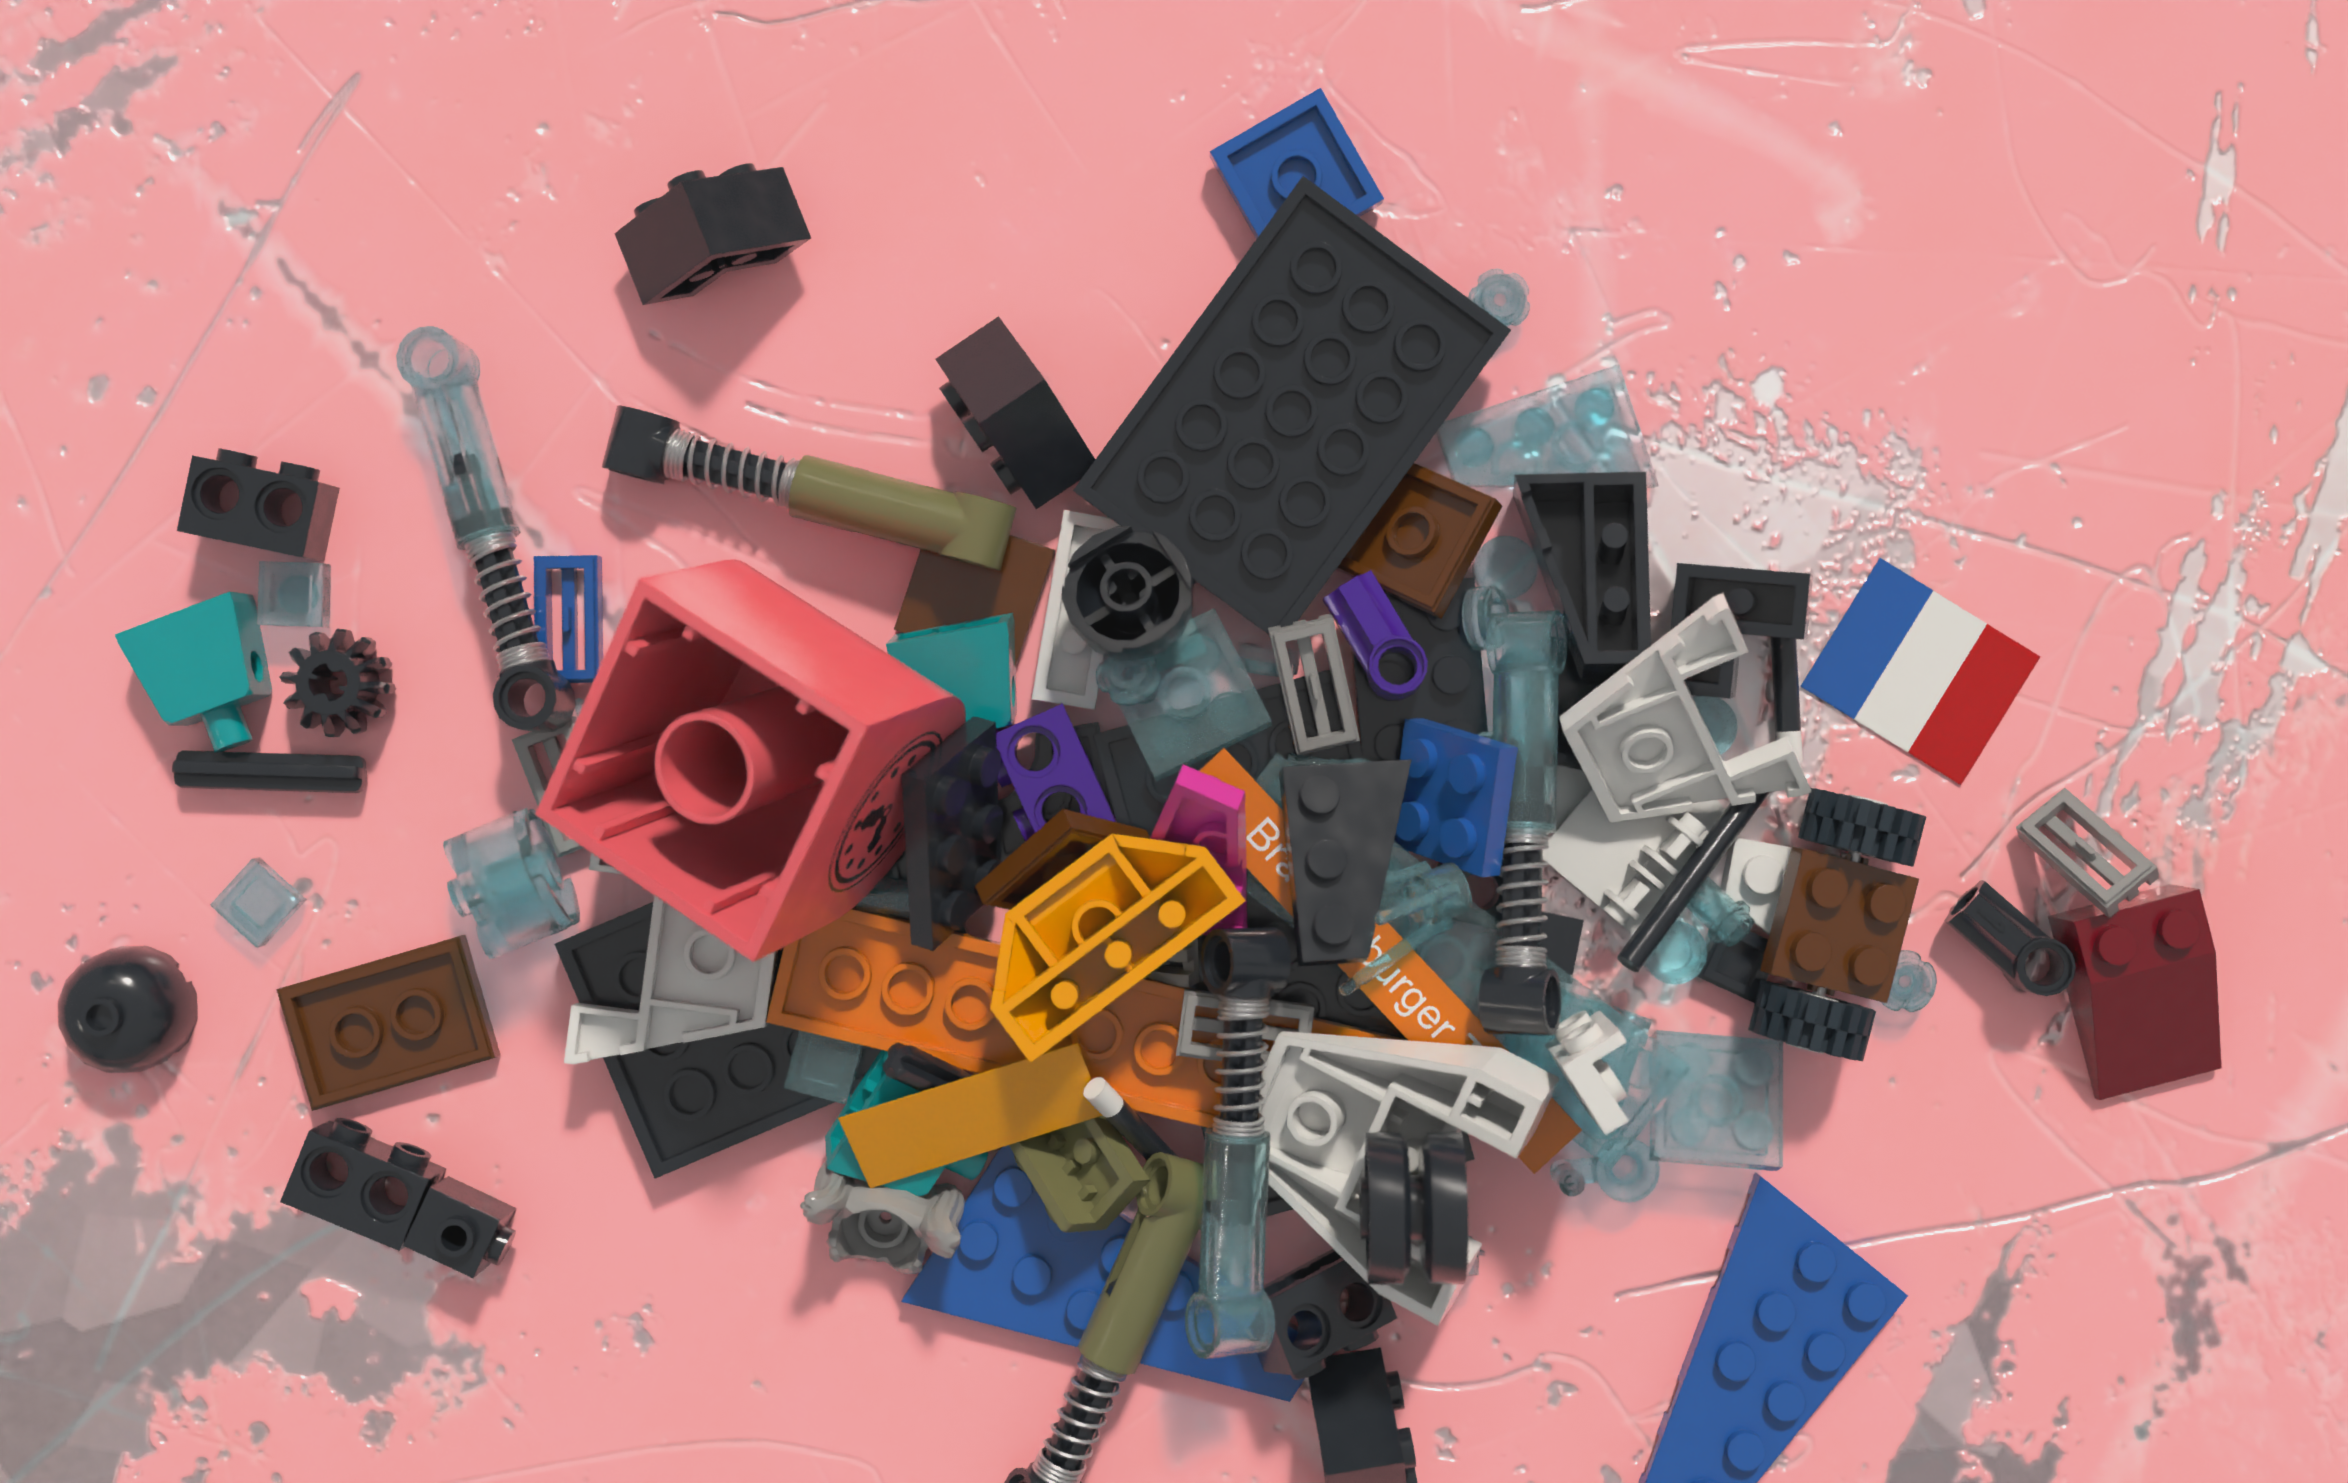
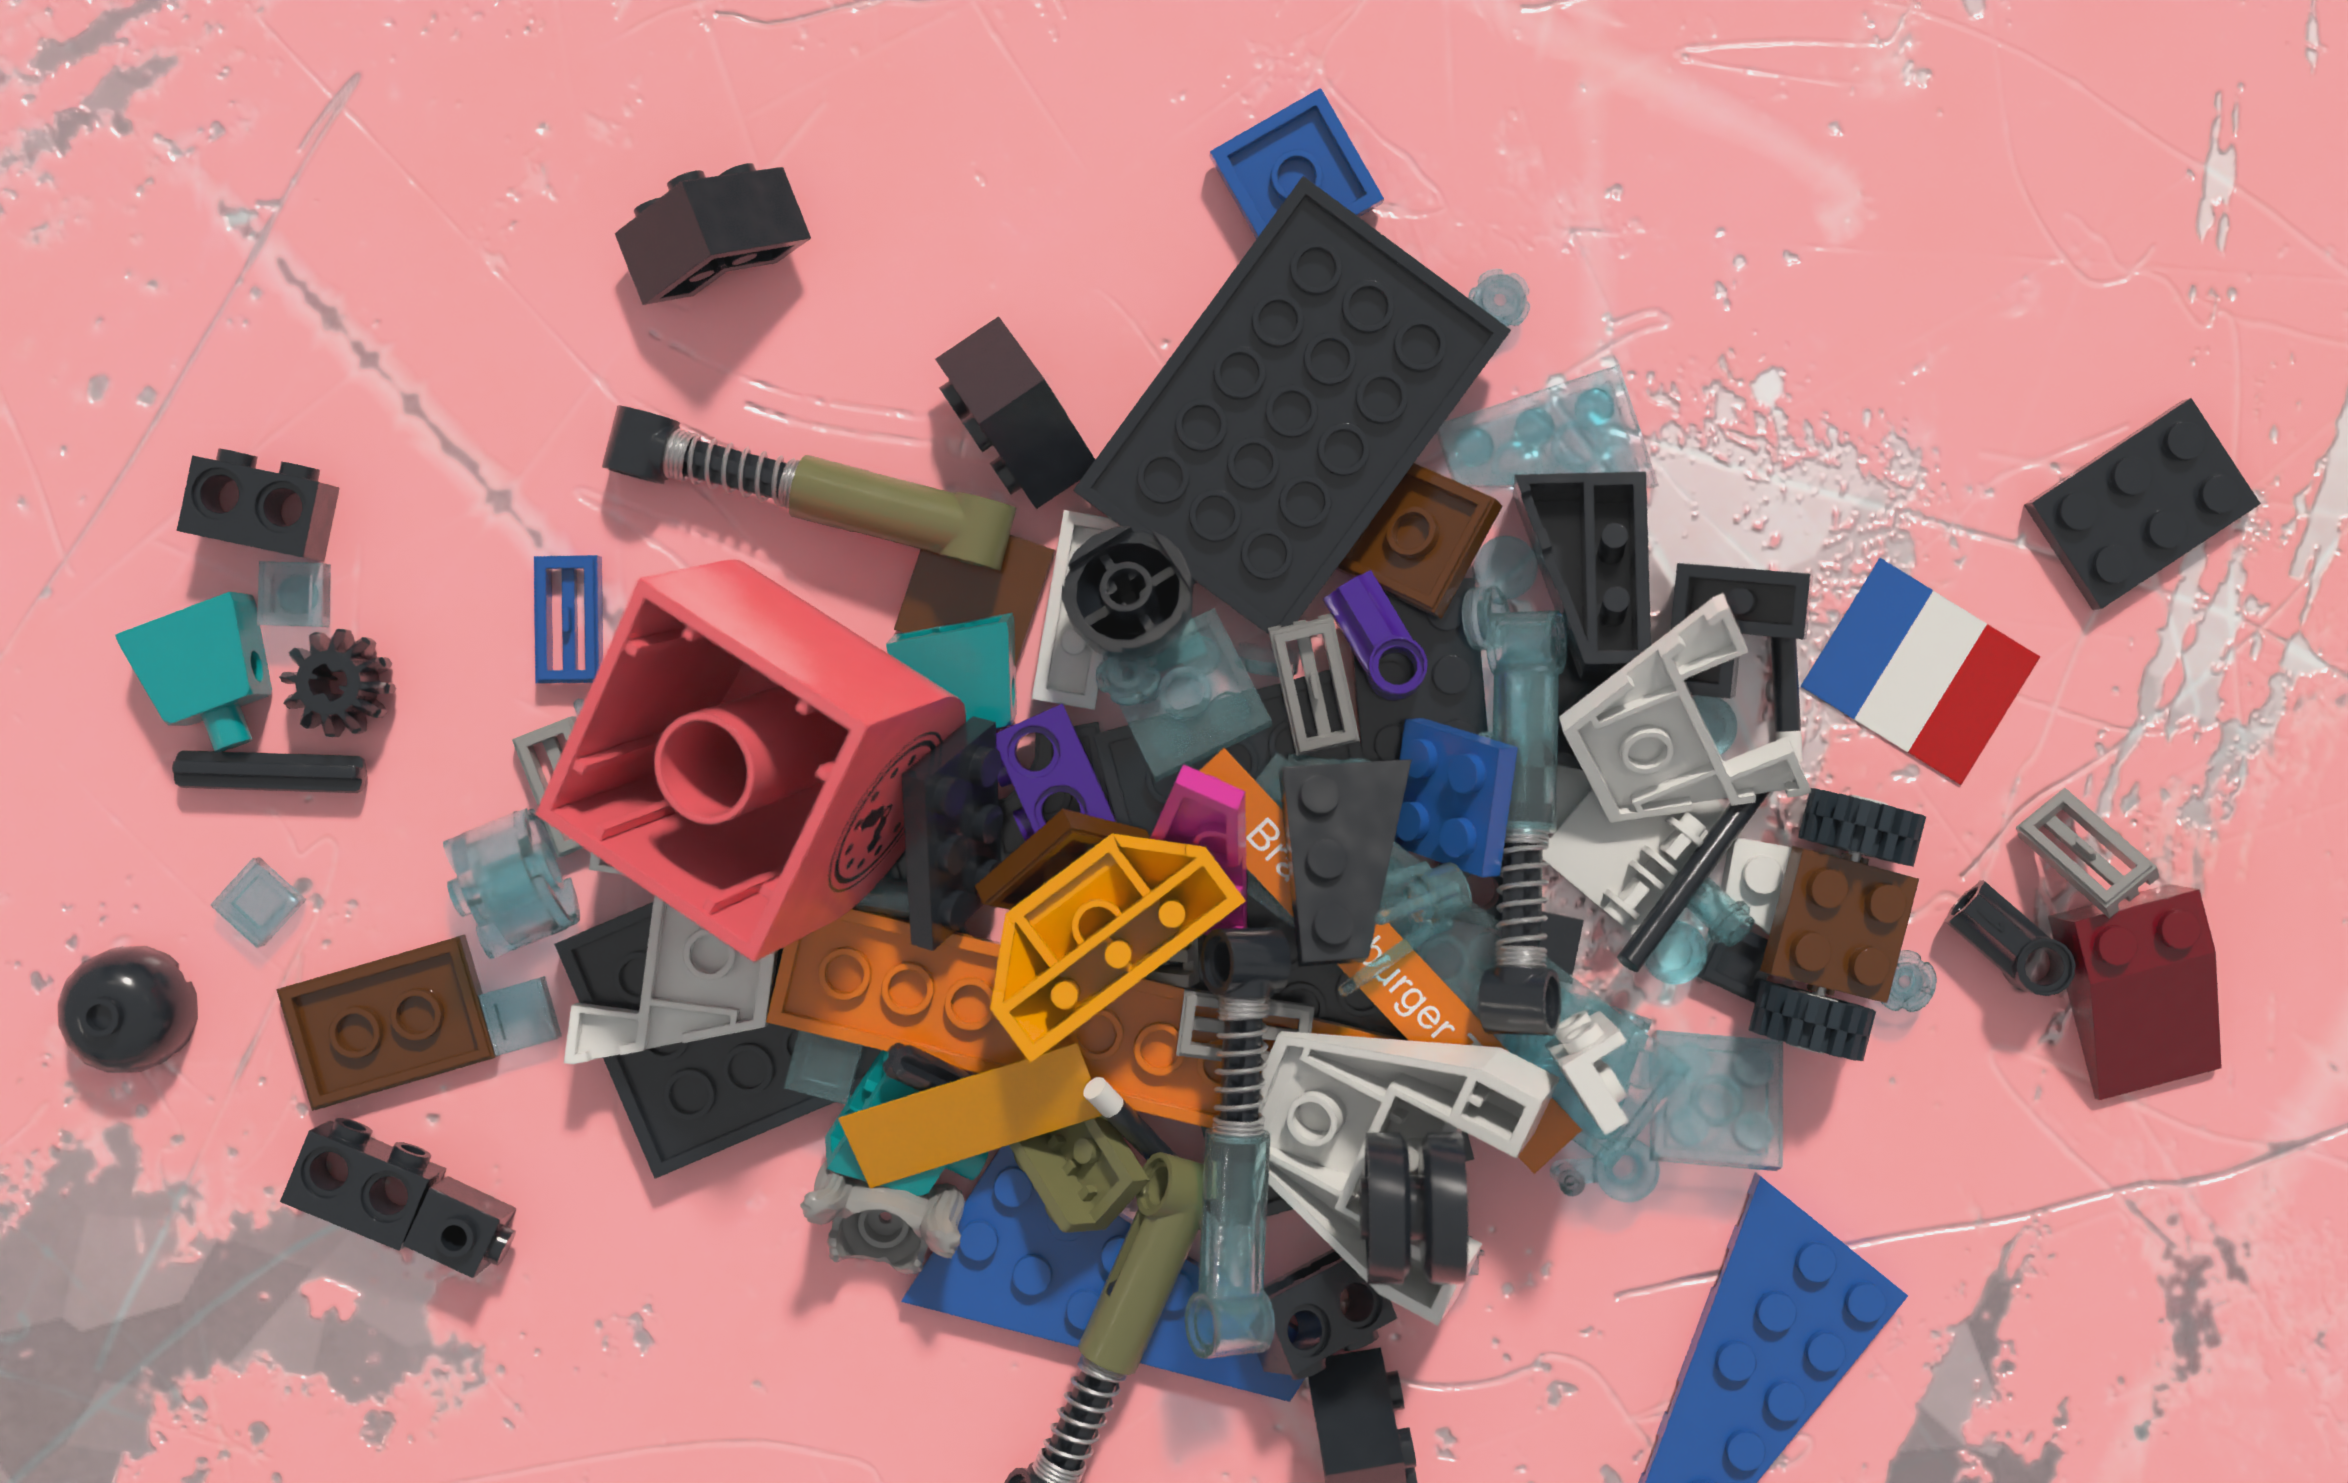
piece [396,326,576,733] -> none
none -> clear light blue tile [479,976,562,1056]
none -> black plate [2024,398,2261,610]

